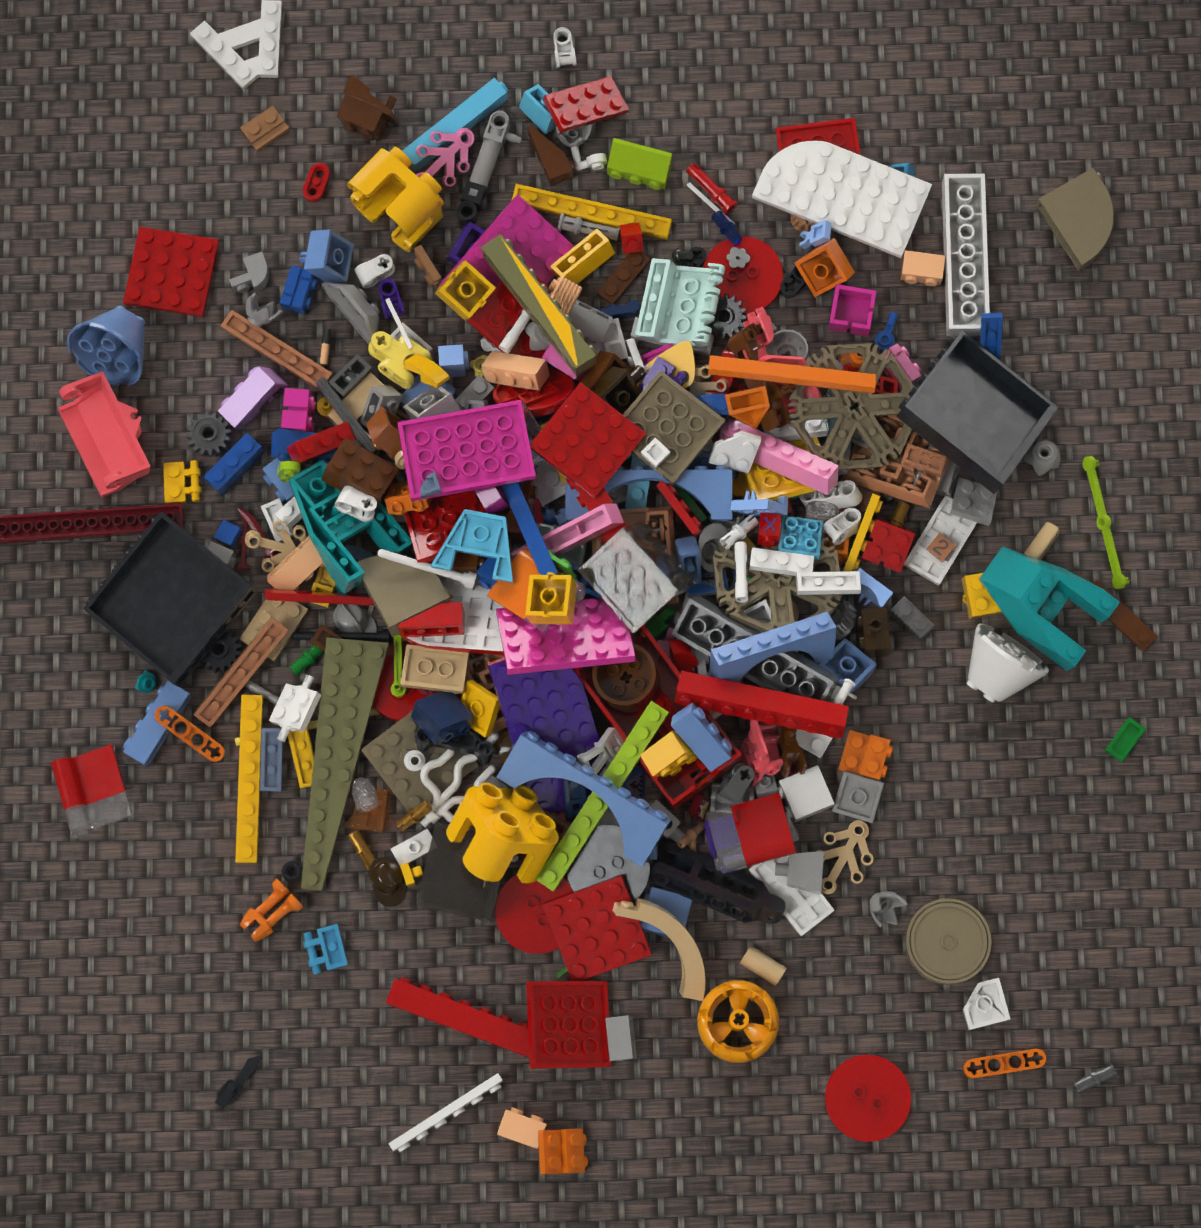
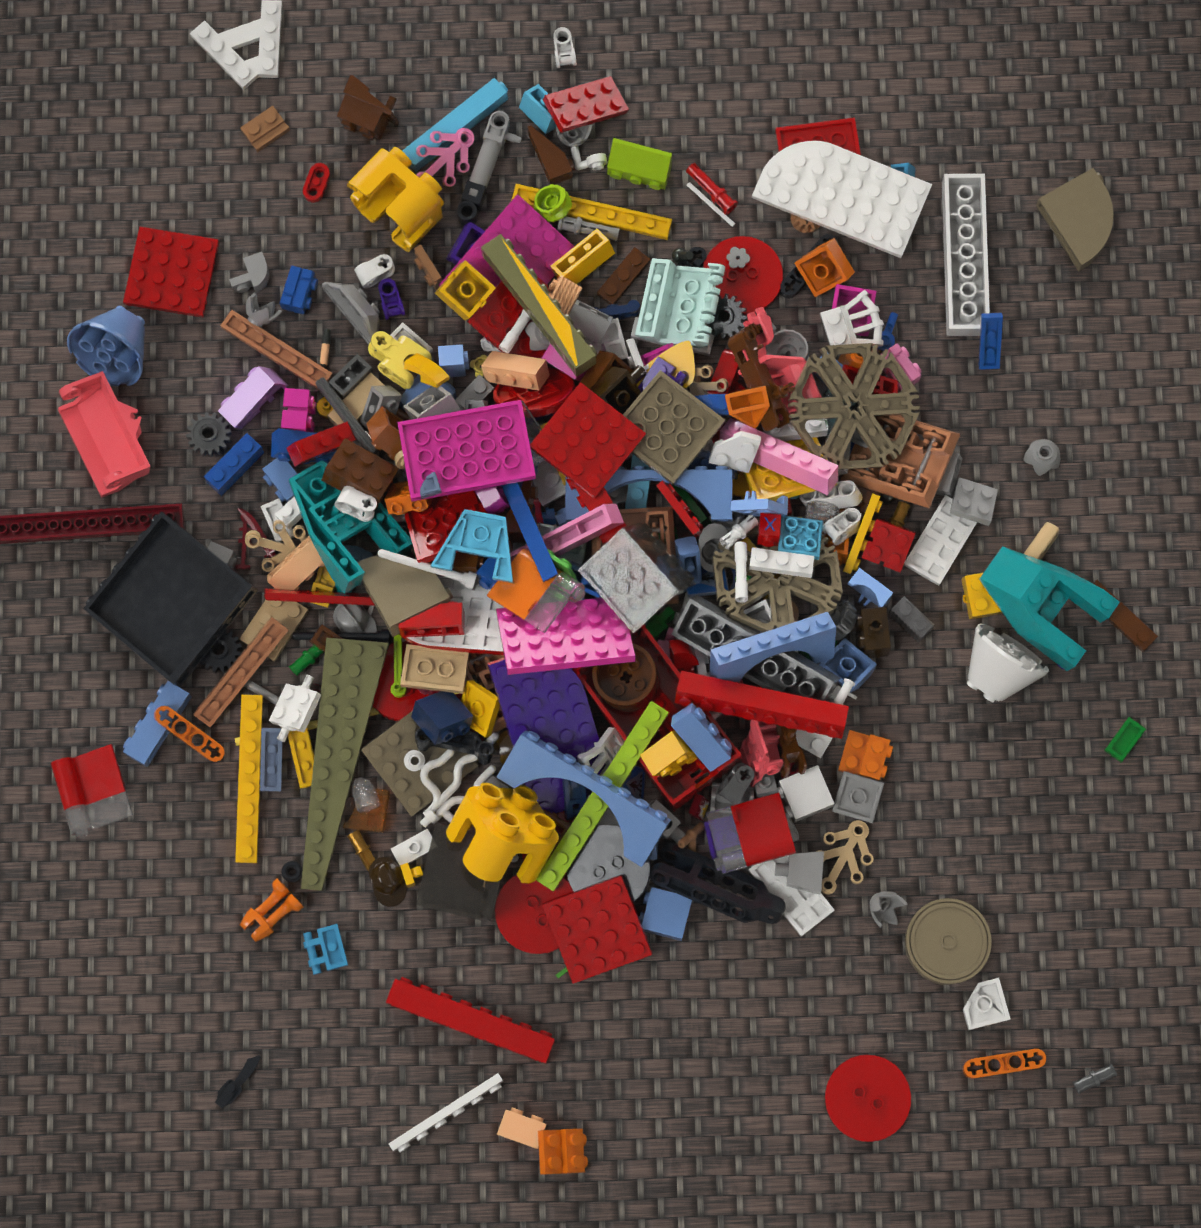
teal plate [134,670,156,693] -> none
yellow plate [163,460,202,504] -> none
blue tile [213,520,243,548] -> none
lime plate [277,461,301,482] -> none
medium blue brick [299,230,354,283] -> none
white piece [385,298,413,349] -> none
pearl gold axle [396,800,432,832] -> none
yellow brick [525,572,577,625] -> none
red plate [526,981,612,1069] -> none
light grey hinge [605,1015,637,1061] -> none
tan arch [613,898,705,1001] -> none
red brick [619,223,644,254] -> none
white plate [641,438,670,468] -> none
light orange wheel [697,980,779,1063] -> none
orange tile [708,355,876,393] -> none
clear blue axle [711,211,742,245] -> none
tan brick [740,945,787,987] -> none
white plate [796,571,861,595] -> none
light blue plate [799,220,831,249] -> none
panel [896,331,1058,494] -> none
light nougat brick [900,250,945,287] -> none
nougat plate [901,443,947,477] -> none
nougat tile [926,533,956,562] -> none
lime piece [1082,456,1130,589] -> none
none -> lime hat [534,184,572,222]
none -> white plate [820,290,884,347]

